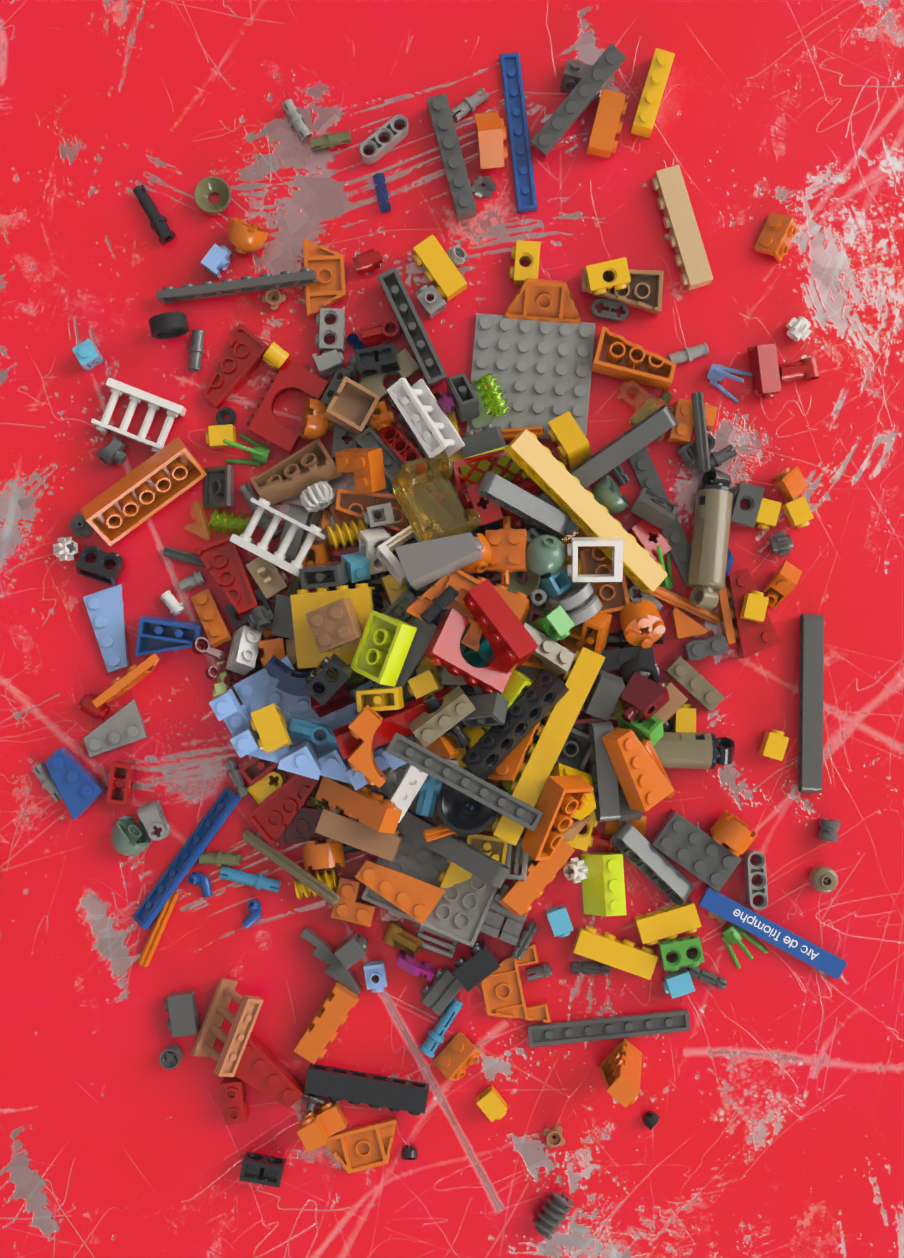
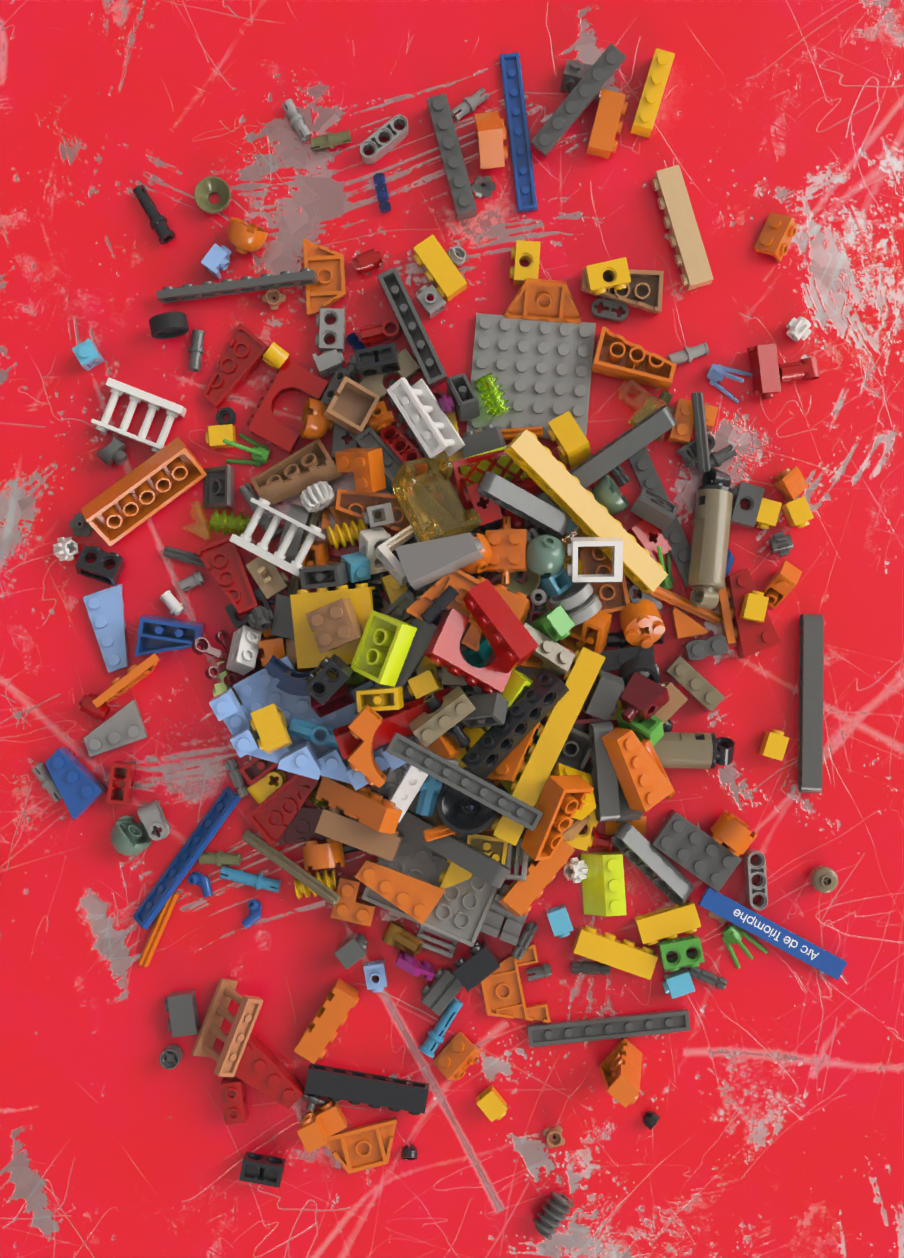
orange plate [191,588,232,648] -> none
dark grey slope [300,926,362,995] -> none
yellow brick [673,704,696,733] -> none
dark grey wheel [817,819,840,842] -> none

